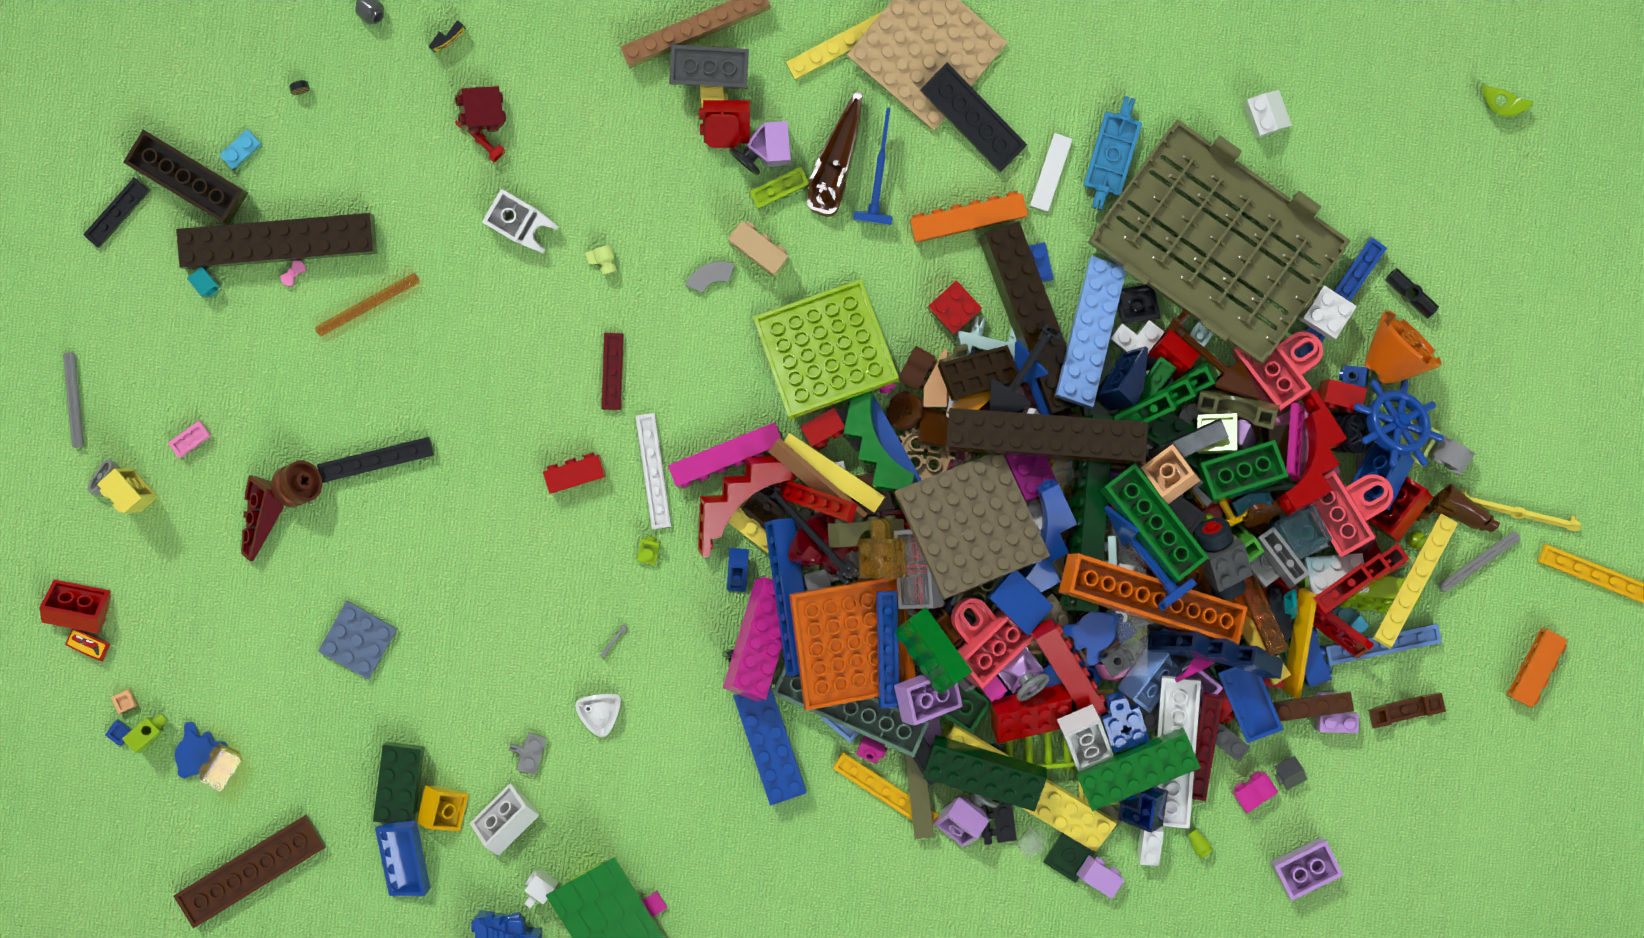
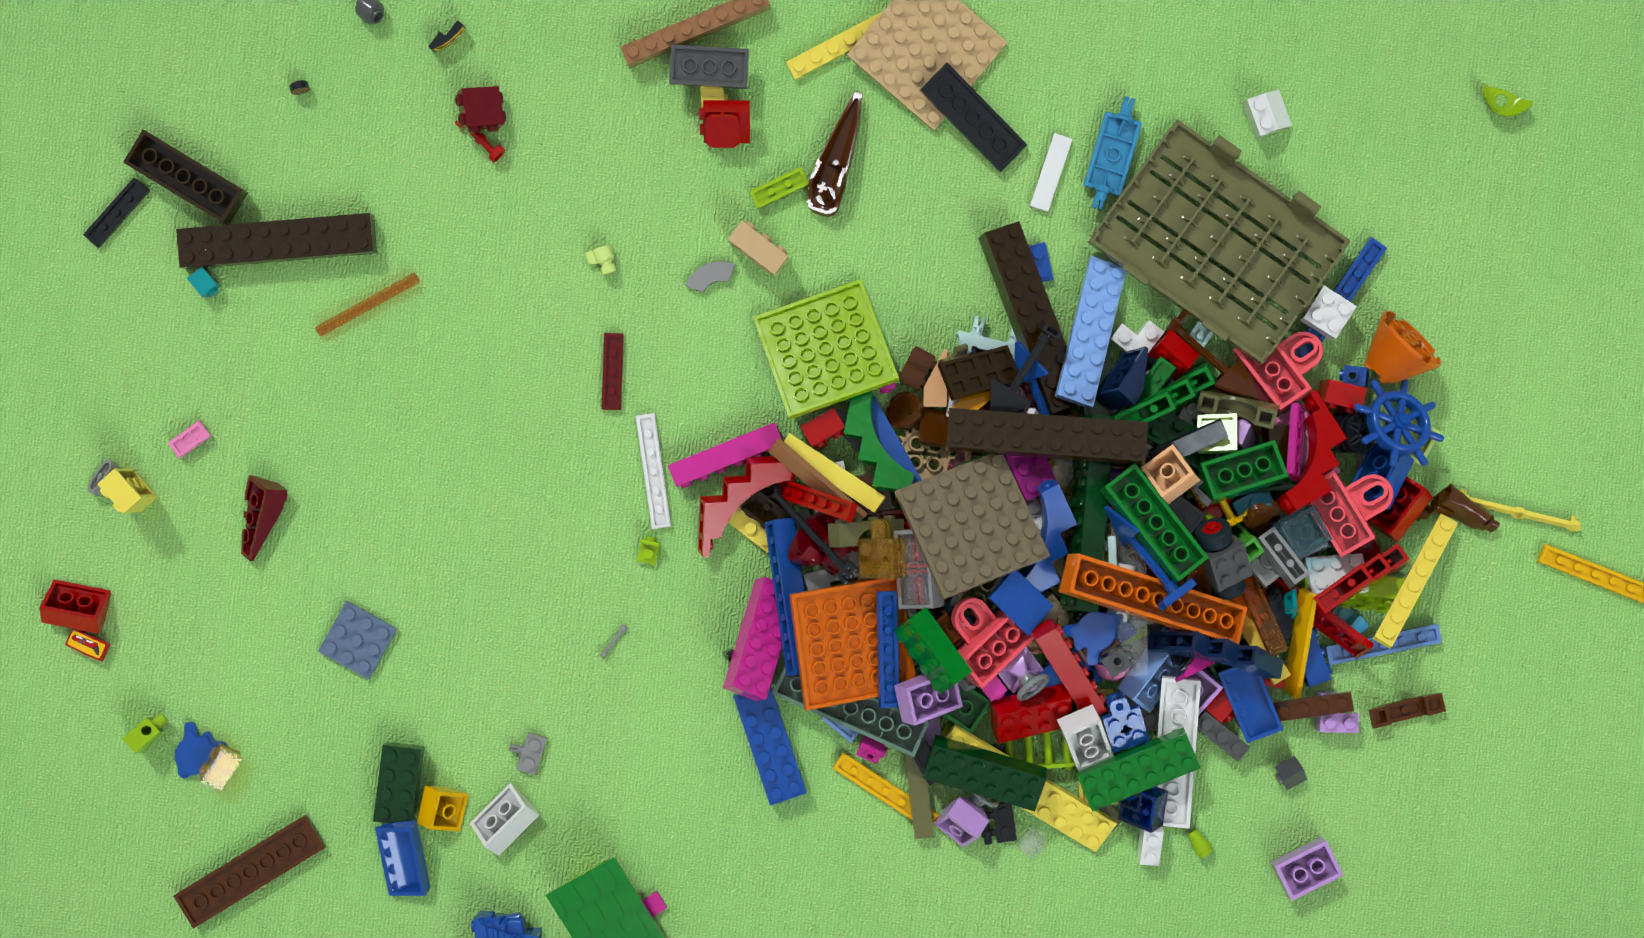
light grey axle [63,352,84,448] -> none
blue tile [105,719,133,746] -> none
light nougat tile [111,689,138,714] -> none
medium azure plate [219,129,262,170] -> none
copper wheel [271,460,323,508] -> none
bright pink piece [280,260,306,286] -> none
black plate [317,437,435,483] -> none
white brick [482,189,559,253] -> none
white brick [524,868,559,908] -> none
red brick [543,452,606,494] -> none
white hat [575,694,621,737] -> none
blue slope [727,548,749,592] -> none
lavender piece [729,121,791,175] -> none
blue piece [853,108,893,225] -> none
orange brick [909,191,1028,243] -> none
red brick [927,280,982,336] -> none
dark green tile [1043,832,1095,883] -> none
lavender brick [1077,855,1125,899] -> none
black slope [1117,285,1161,324] -> none
dark red tile [1192,692,1223,801] -> none
dark pink brick [1231,771,1278,813] -> none
black piece [1384,268,1439,319] -> none
lime plate [1408,531,1427,551] -> none
light grey brick [1430,434,1476,475] -> none
light grey axle [1438,531,1521,593] -> none
orange brick [1506,628,1567,708] -> none

